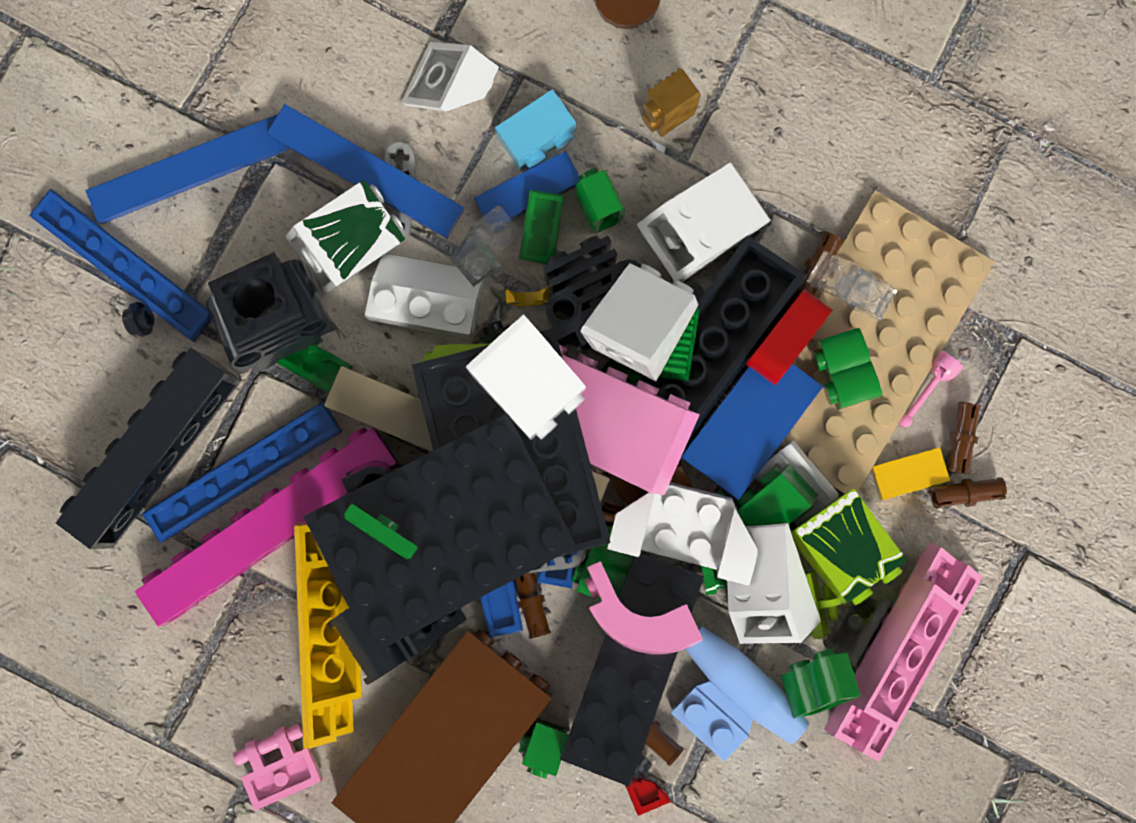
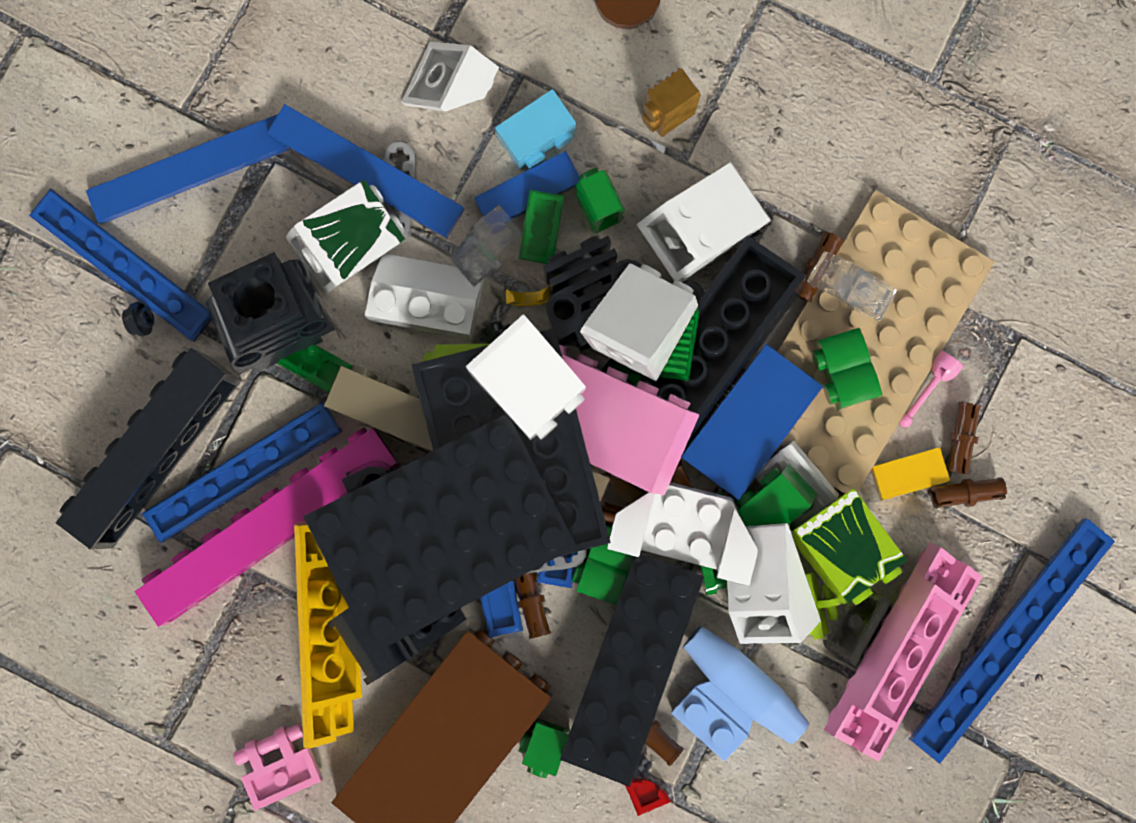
green plate [344,504,418,560] -> none
bright pink arch [584,561,703,654] -> none
red beam [746,288,833,386] -> none
green brick [781,649,861,719] -> none
none -> blue plate [908,518,1115,764]

